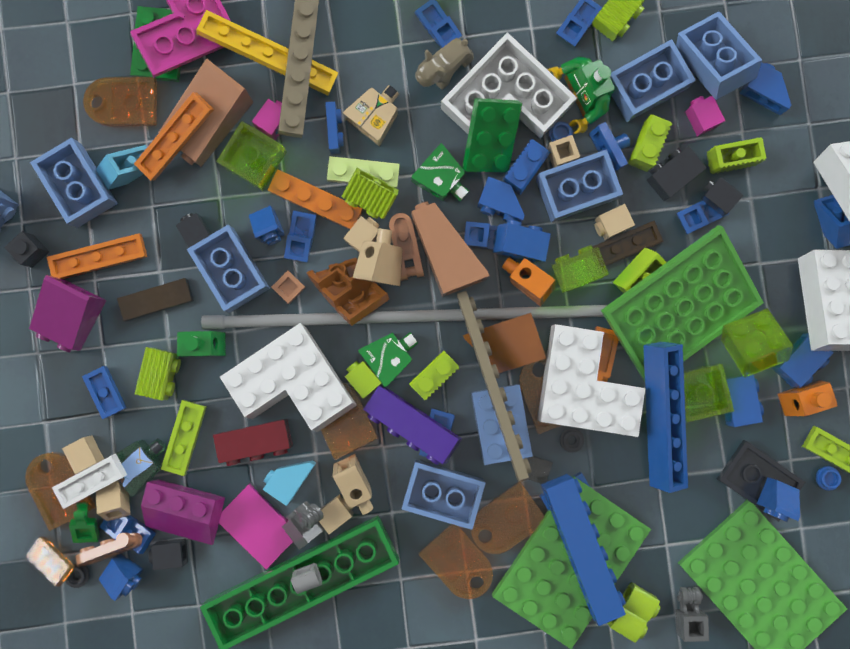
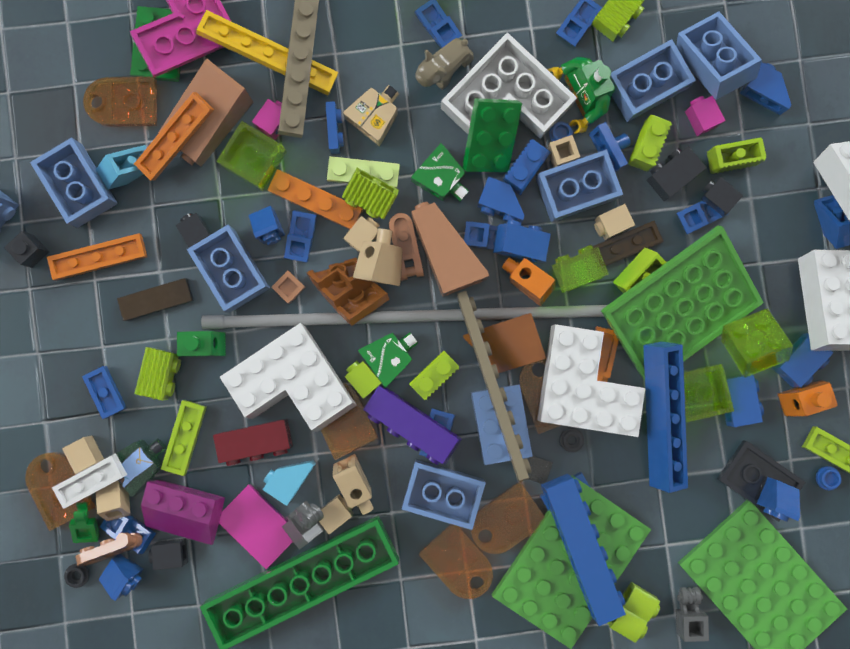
clear orange tile [25,537,75,587] -> none
magenta slope [29,275,106,353] -> none
light grey brick [291,563,322,594] -> none

